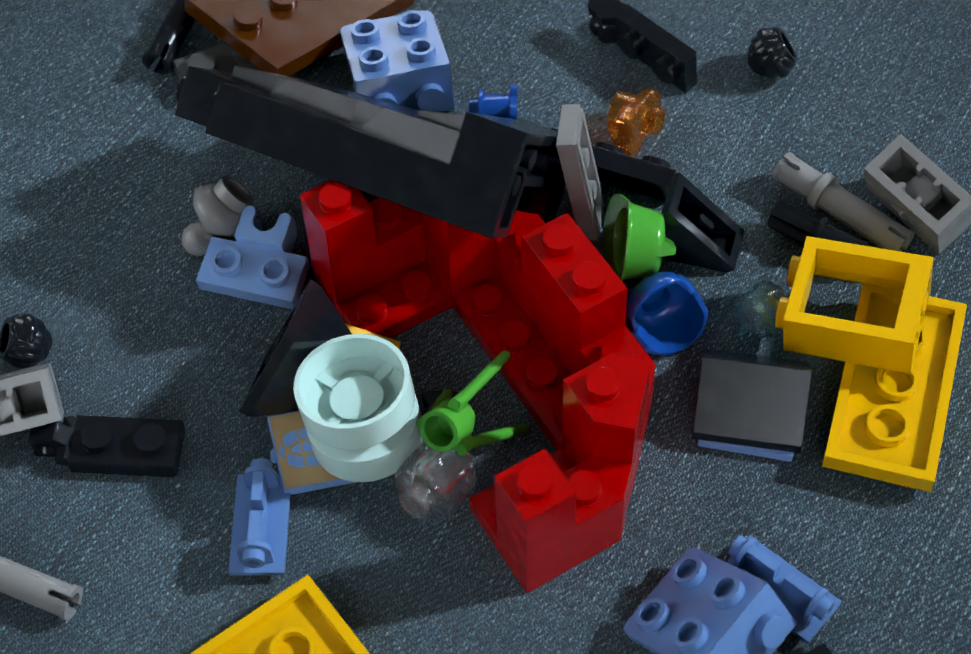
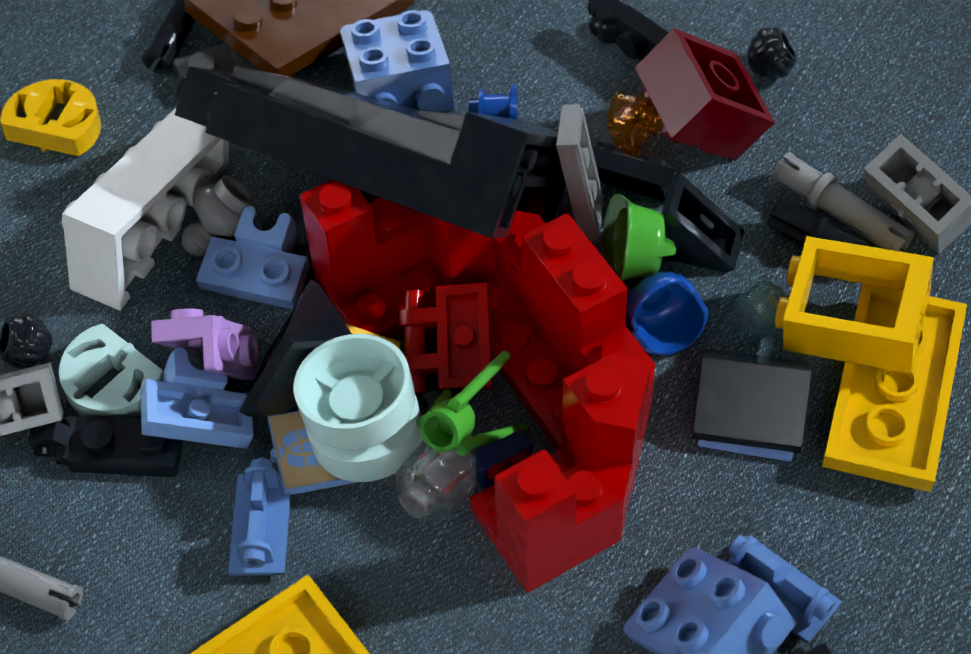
none -> yellow piece [1,79,101,156]
none -> light aqua piece [59,324,163,418]
none -> white wedge [62,107,229,311]
none -> light blue plate [140,347,254,449]
none -> lavender bracket [151,309,259,380]
none -> red plate [398,282,495,396]
none -> clear blue tile [475,429,533,490]
none -> dark red brick [635,28,775,161]

